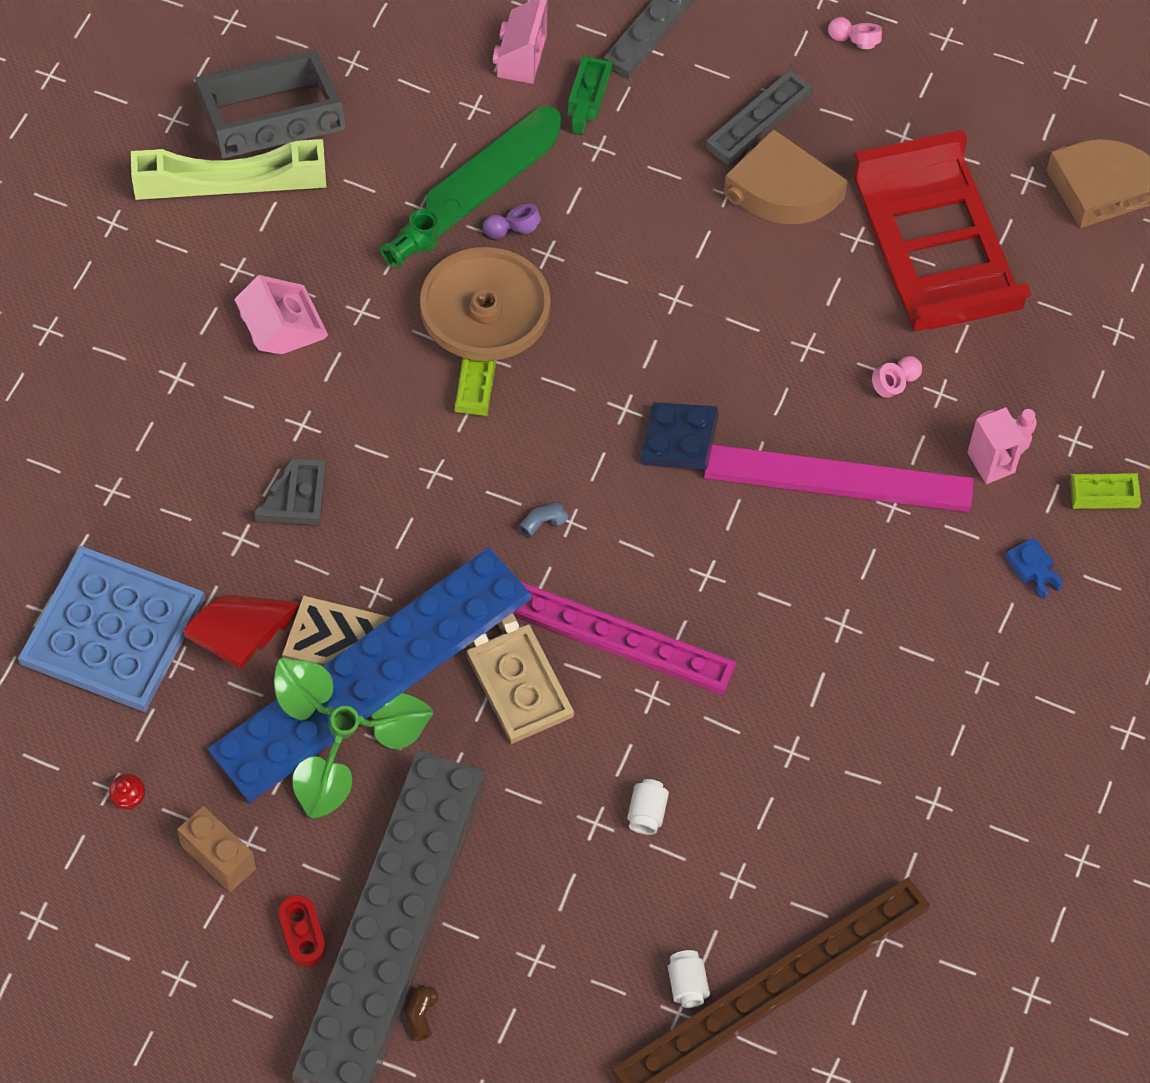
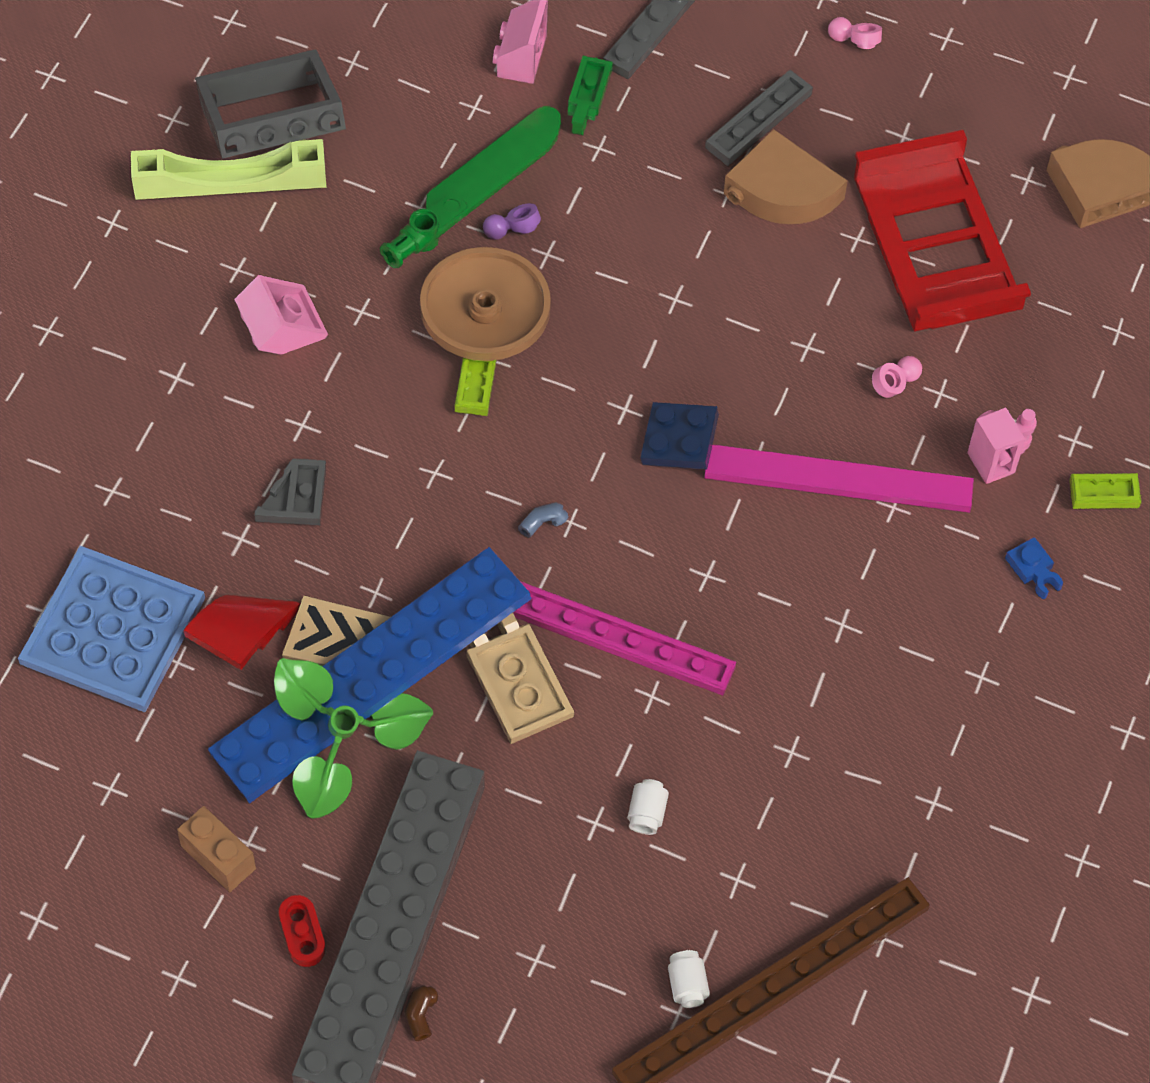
red plate [109,774,145,810] -> none

